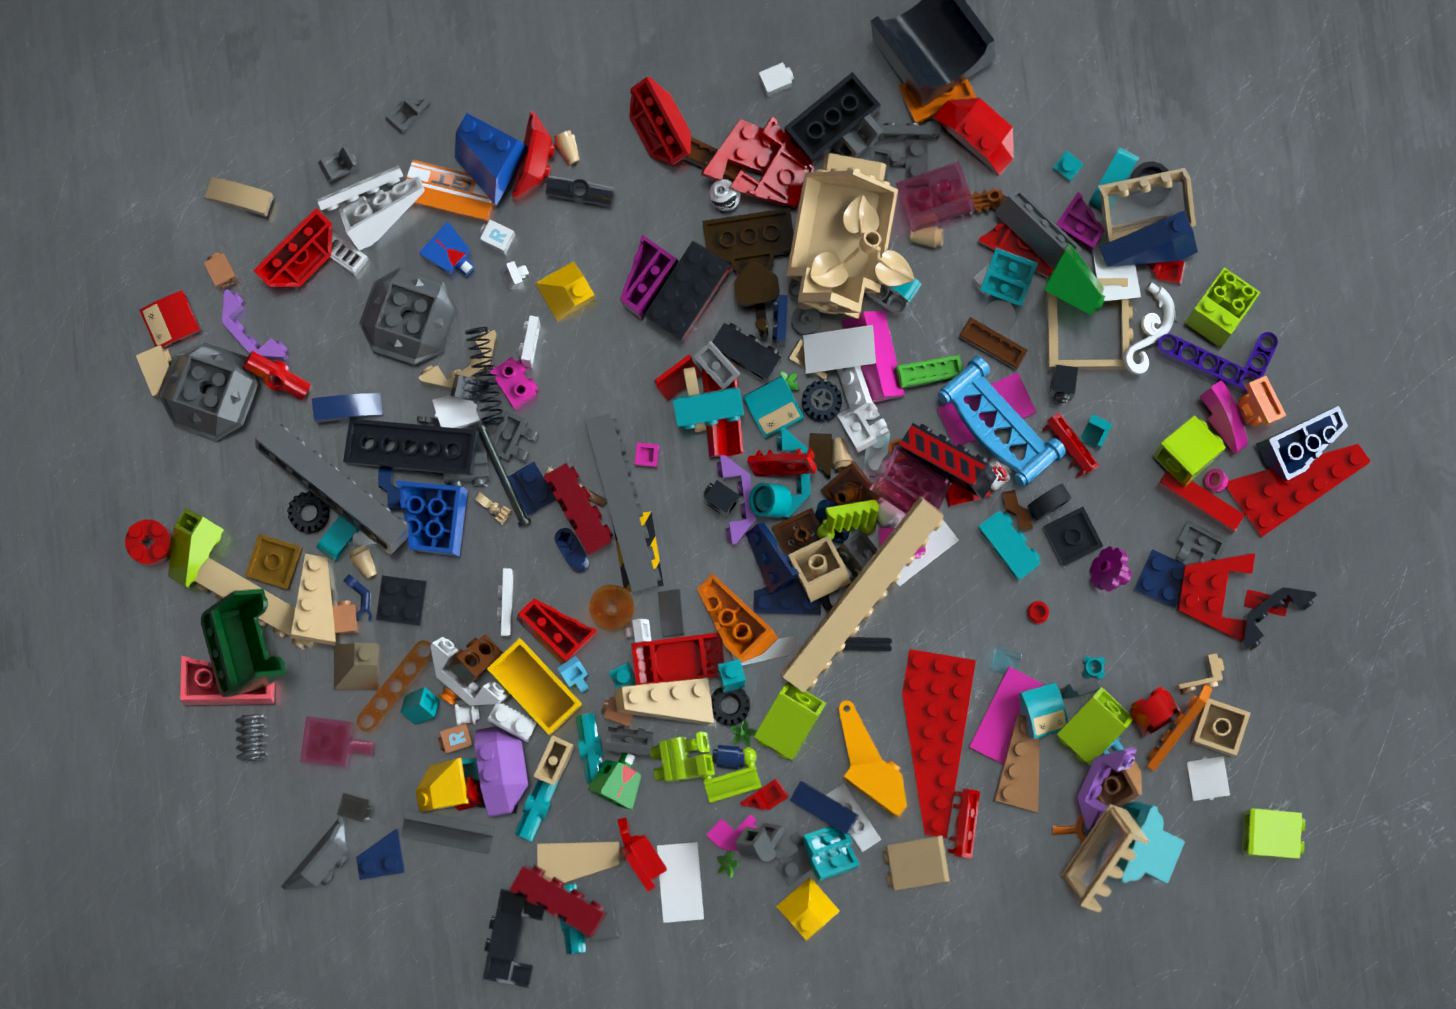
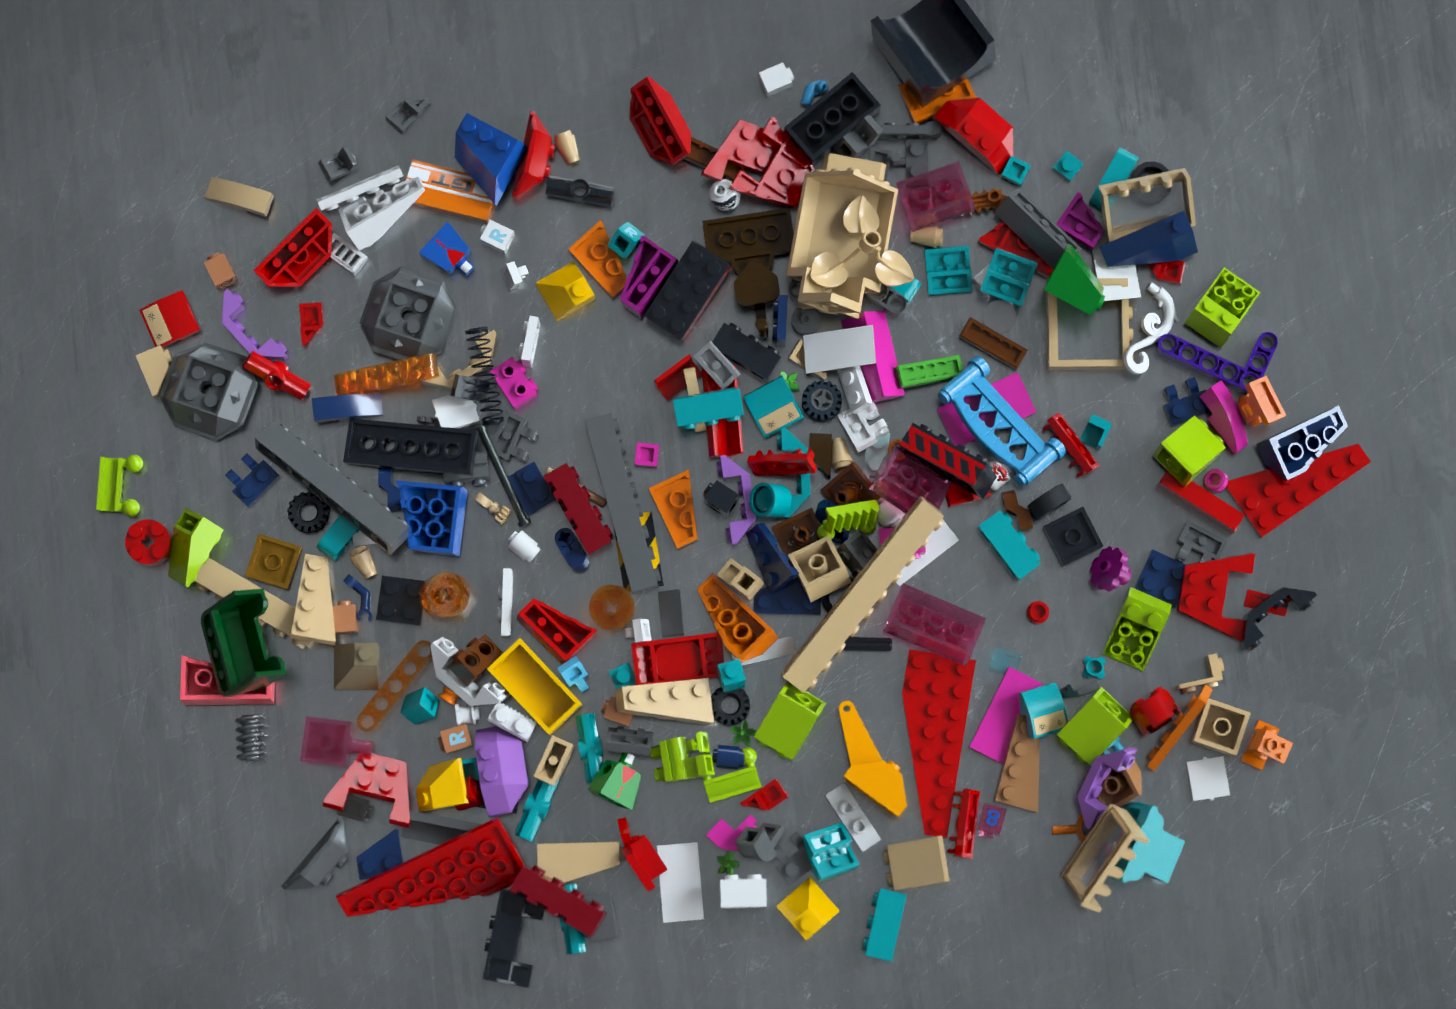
dark blue tile [790,781,859,835] -> none
black brick [1049,365,1078,403] -> none
lime slope [1242,808,1305,859] -> none
none -> lime gear [96,455,143,517]
none -> dark blue plate [225,453,280,508]
none -> red slope [299,302,324,346]
none -> wing [323,751,410,828]
none -> clear orange beam [334,354,439,395]
none -> red wing [336,817,526,917]
none -> clear orange brick [419,572,470,619]
none -> white brick [507,530,541,563]
none -> orange wing [568,220,627,299]
none -> teal brick [607,222,645,259]
none -> orange wing [648,469,698,550]
none -> tan brick [717,558,764,601]
none -> white brick [720,875,767,908]
none -> dark azure arm [800,80,829,107]
none -> teal brick [861,888,907,962]
none -> clear pink brick [883,583,986,666]
none -> teal slope [924,245,973,295]
none -> clear pink brick [976,803,1007,839]
none -> teal plate [1001,156,1031,186]
none -> lime slope [1102,587,1172,671]
none -> dark blue plate [1163,377,1211,426]
none -> orange tile [1240,720,1293,771]

